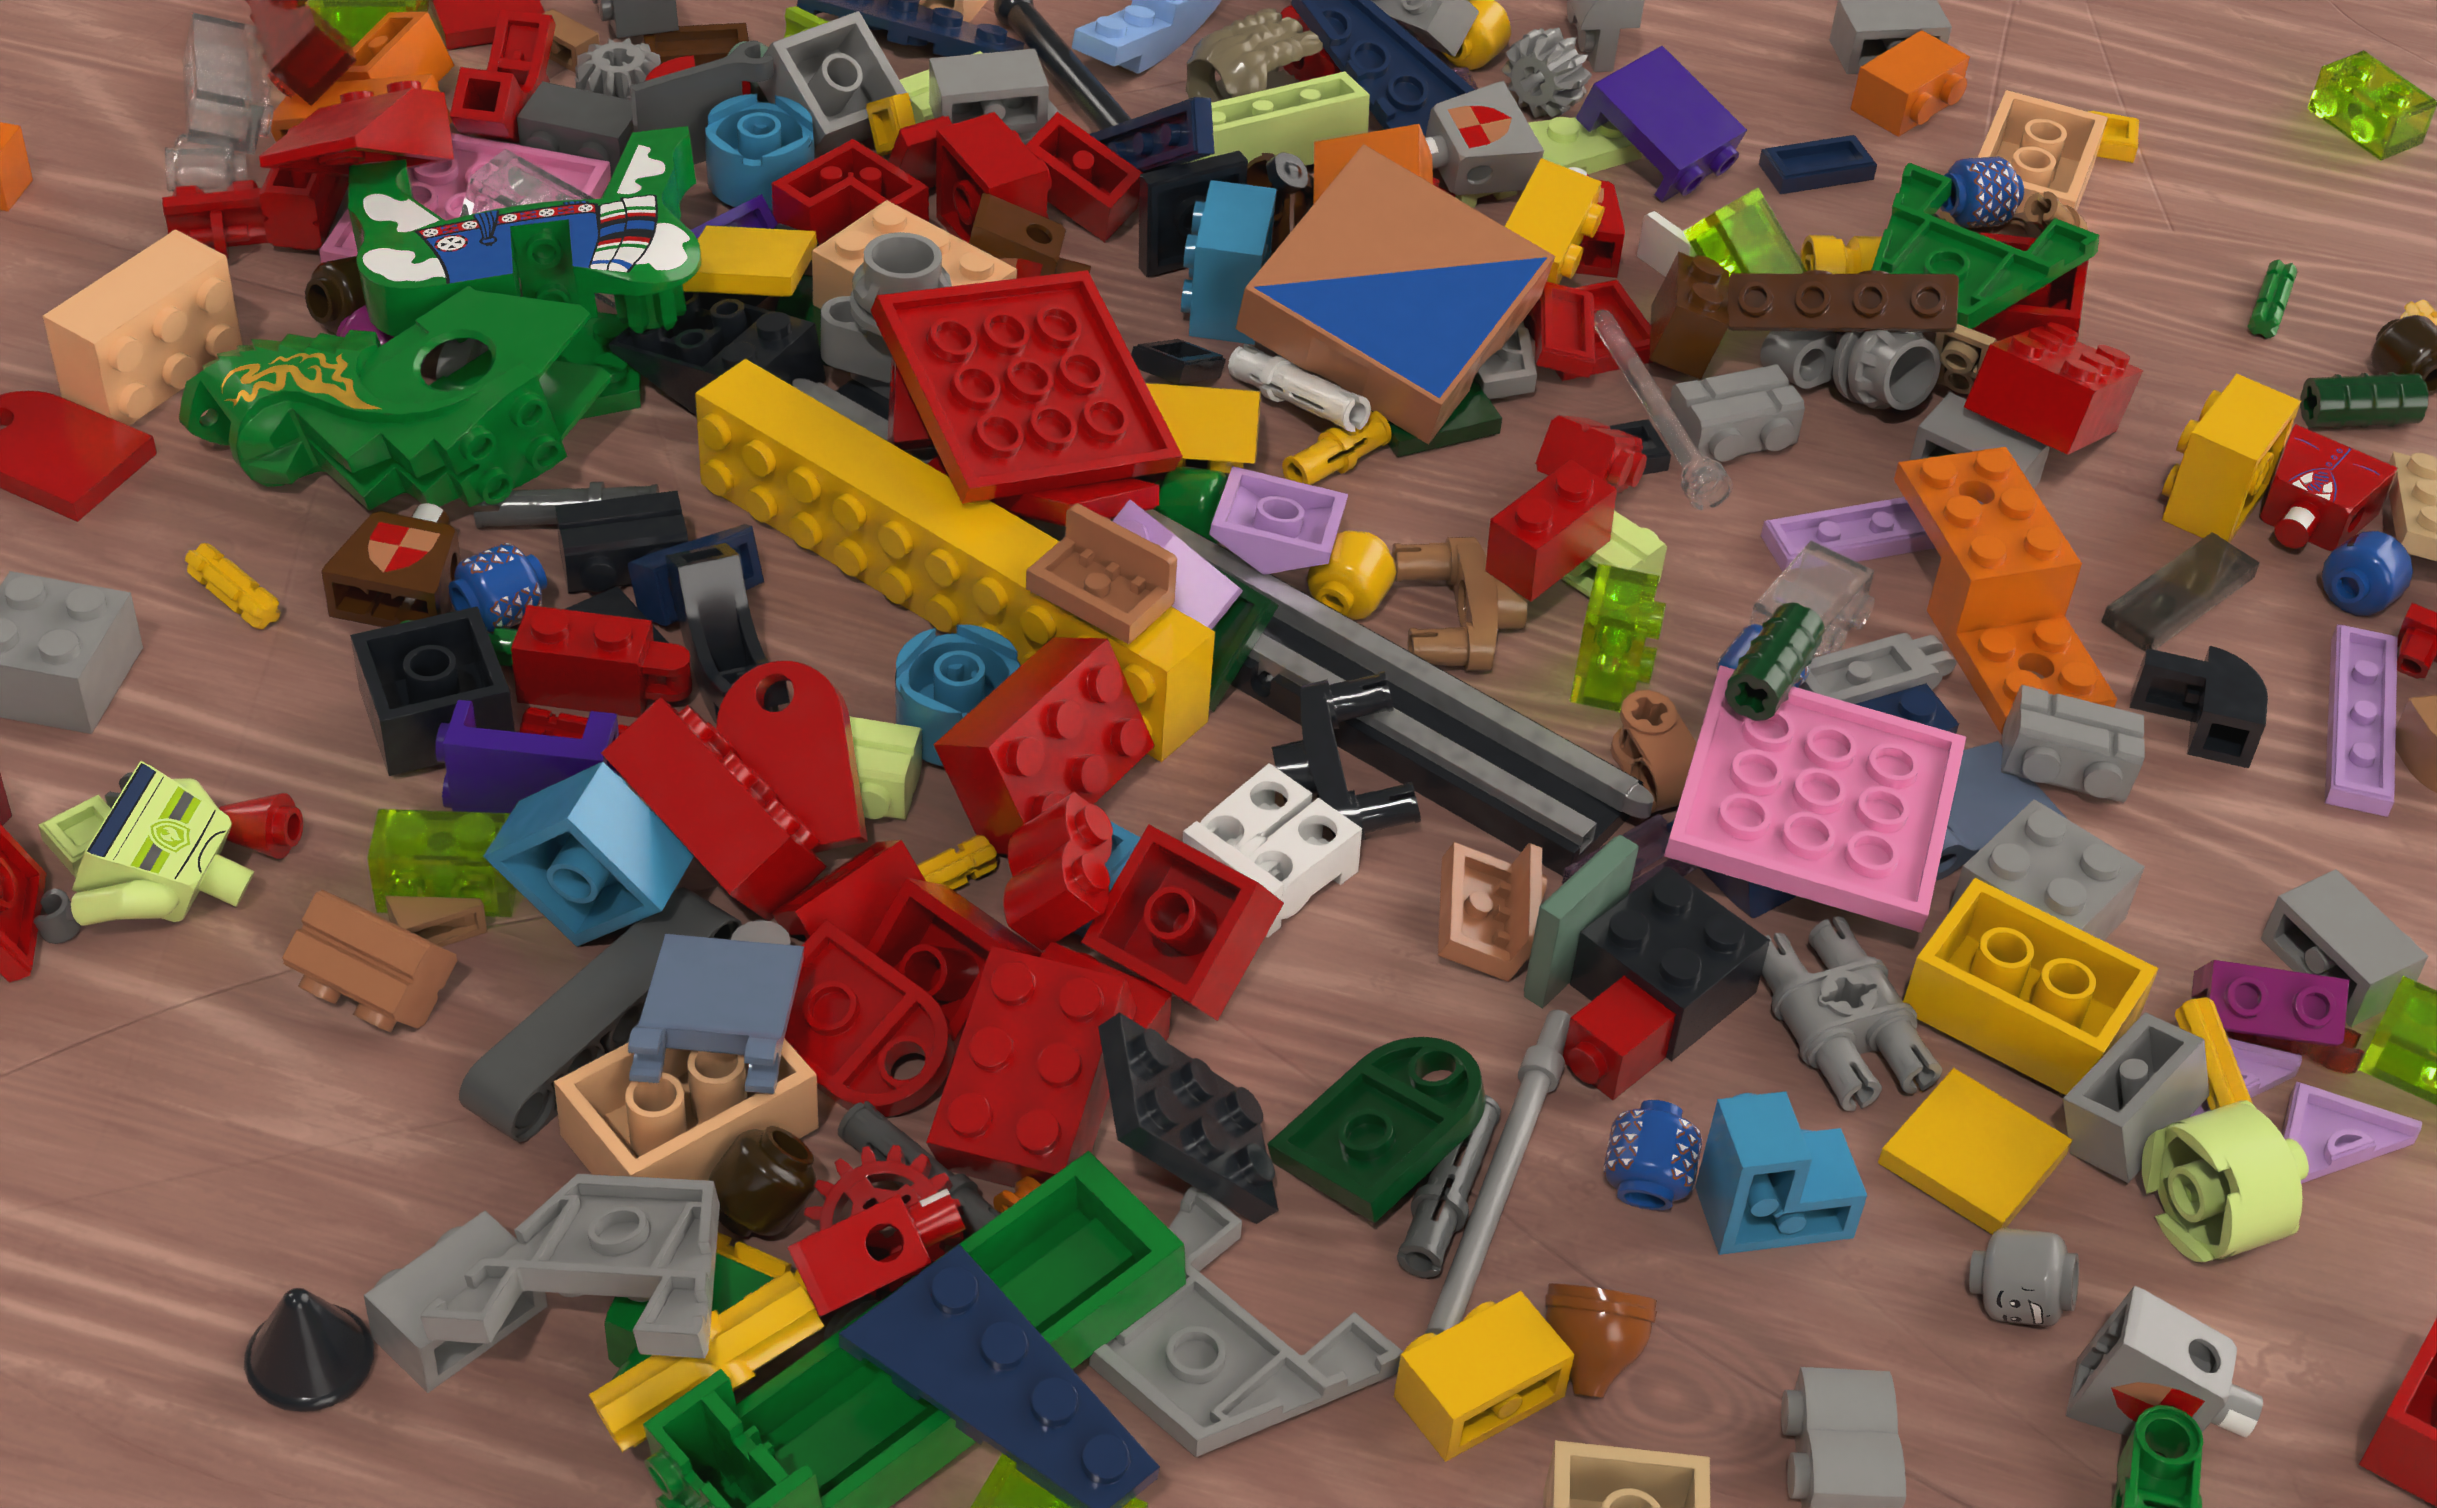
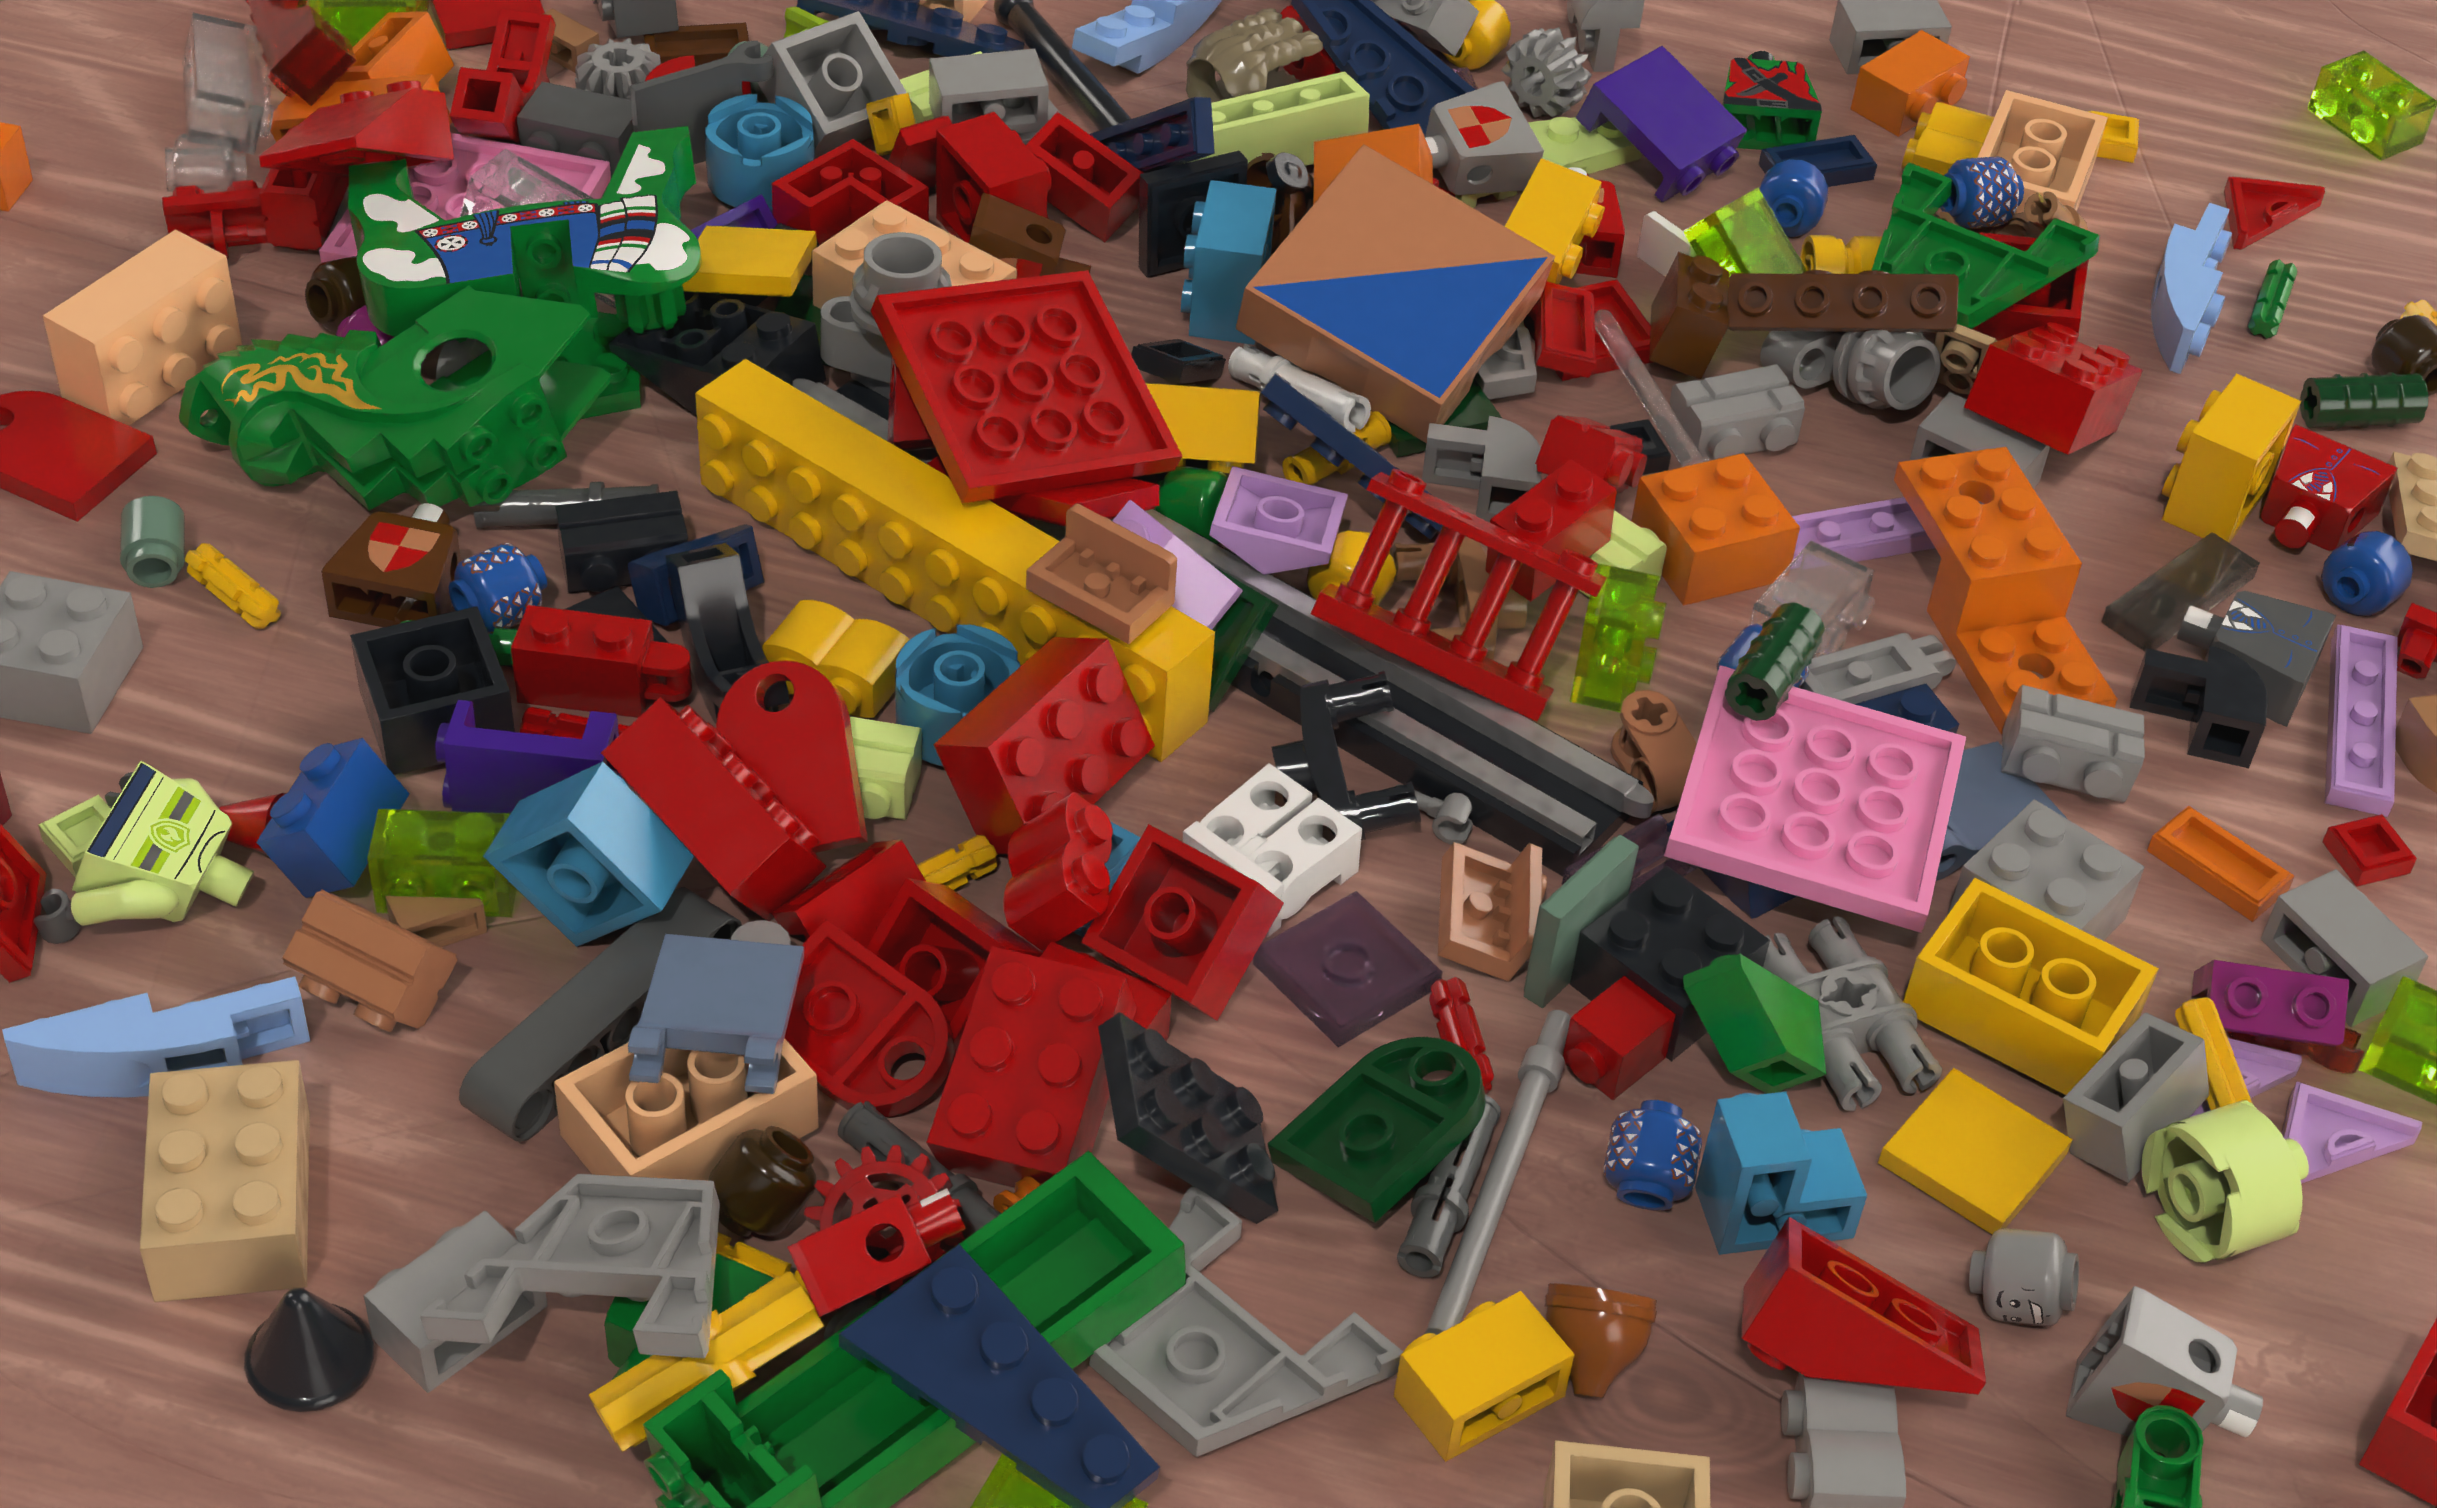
none -> light blue slope [2,976,310,1098]
none -> sand green brick [120,496,185,588]
none -> tan brick [140,1060,310,1302]
none -> blue brick [256,738,410,898]
none -> yellow brick [762,600,910,718]
none -> clear purple tile [1253,891,1443,1048]
none -> dark blue wing [1261,372,1443,540]
none -> red fence [1310,469,1607,722]
none -> light grey hand [1396,784,1473,845]
none -> light grey brick [1422,416,1542,522]
none -> red axle [1429,977,1494,1094]
none -> orange brick [1631,453,1800,606]
none -> green slope [1683,954,1827,1094]
none -> torso [1722,51,1822,150]
none -> red slope [1742,1217,1986,1395]
none -> blue head [1755,159,1828,237]
none -> yellow brick [1901,102,1994,176]
none -> orange tile [2147,806,2294,922]
none -> light blue slope [2151,203,2232,374]
none -> dark grey torso [2177,591,2336,727]
none -> red tile [2224,176,2325,250]
none -> red tile [2322,814,2417,887]

